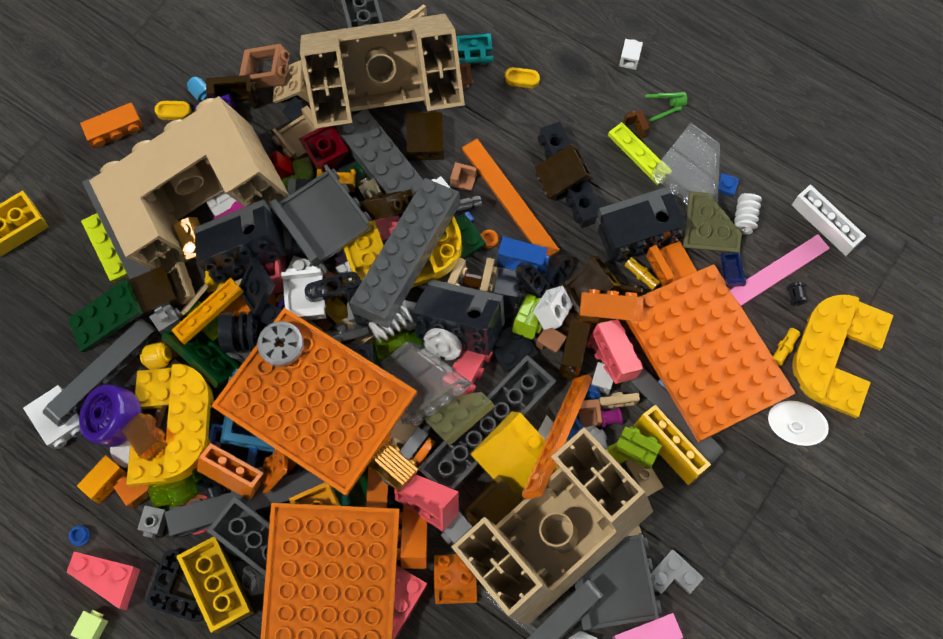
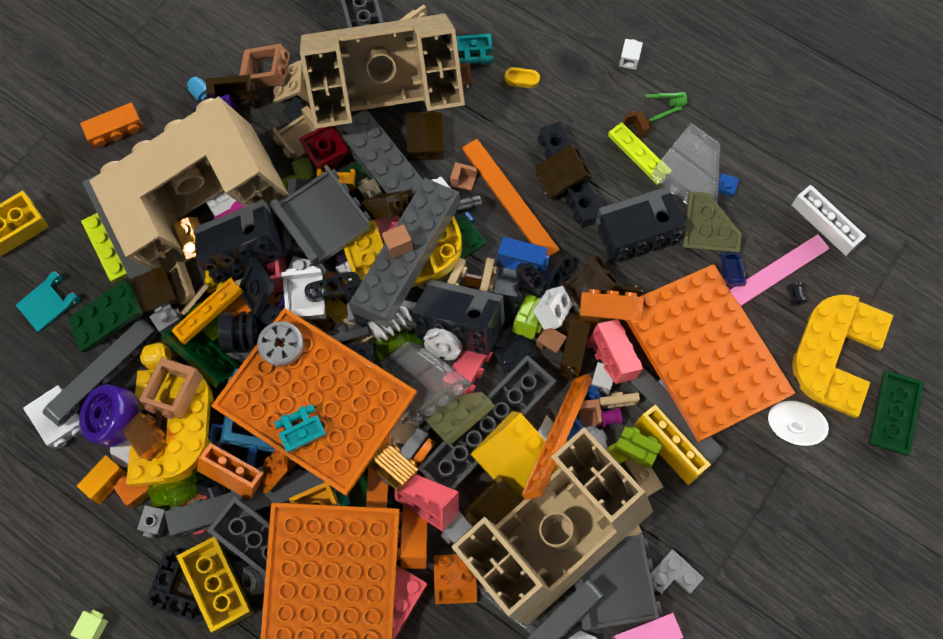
coral wedge [67,552,140,611] -> none
blue plate [68,525,90,546] -> none
yellow tile [155,101,192,120] -> none
red brick [268,151,293,181] -> none
orange tile [481,230,498,249] -> none
yellow pin [624,257,660,291] -> none
orange bracket [646,241,697,286] -> none
white piece [734,193,762,235] -> none
yellow pin [772,328,801,366] -> none
none -> teal flag [16,271,80,332]
none -> nougat window [139,357,203,419]
none -> teal plate [274,404,326,454]
none -> nougat panel [382,224,413,258]
none -> dark green plate [868,370,924,456]

